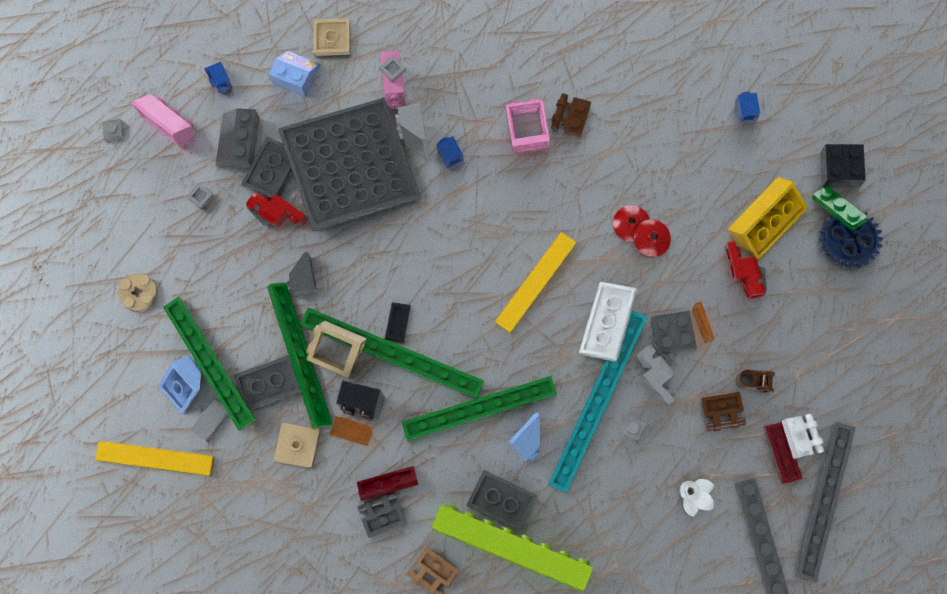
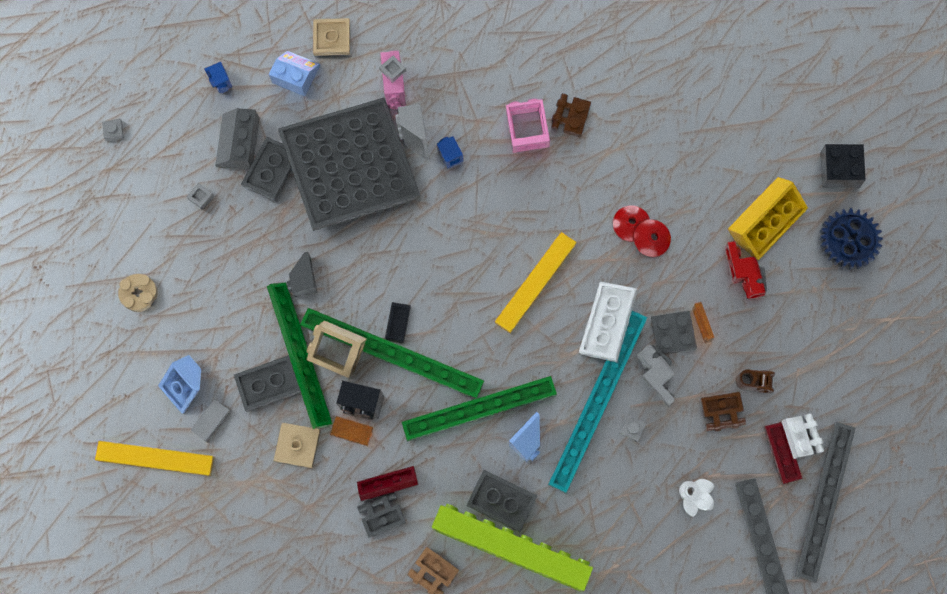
bright pink slope [131,94,196,149] -> none
green plate [163,296,257,432] -> none
red plate [246,192,308,227] -> none
blue brick [735,92,760,122] -> none
green plate [812,186,868,231] -> none

